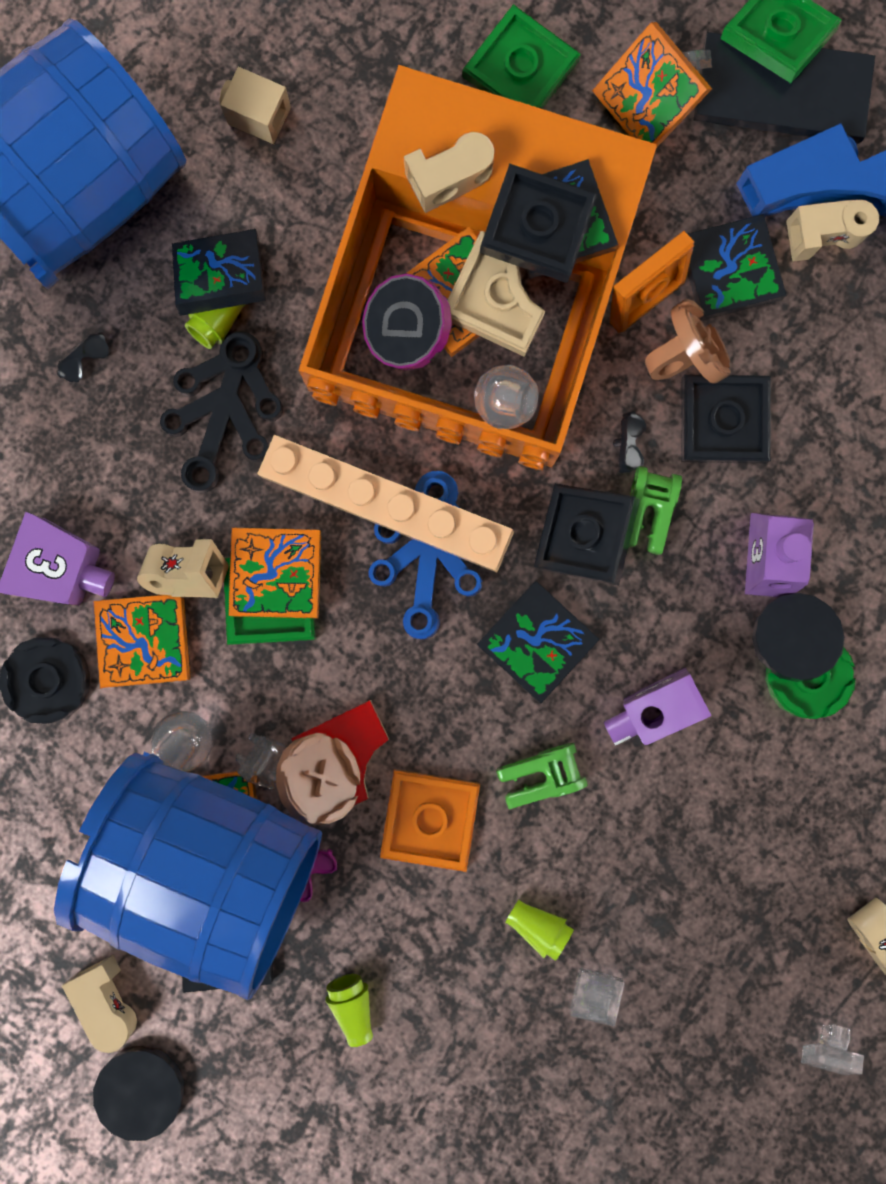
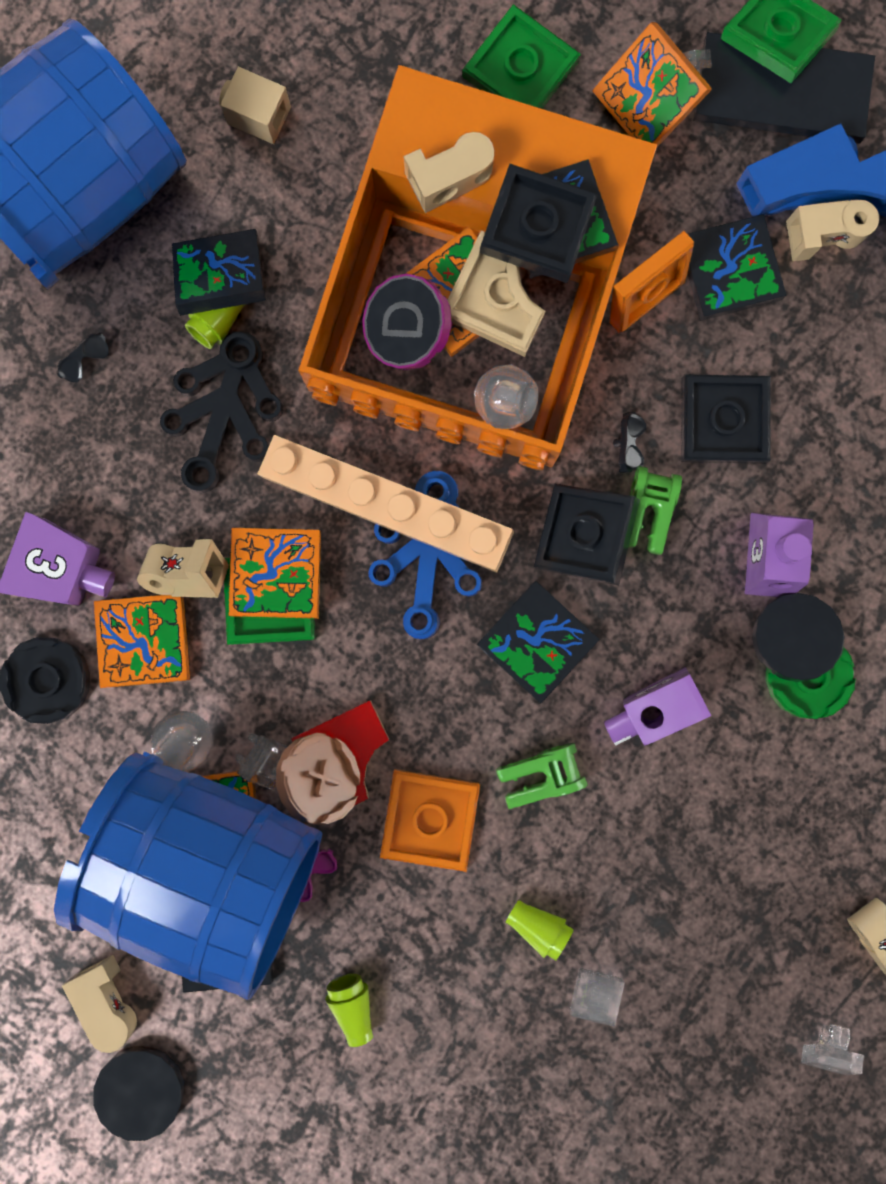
nougat tile [644,299,731,383] -> none

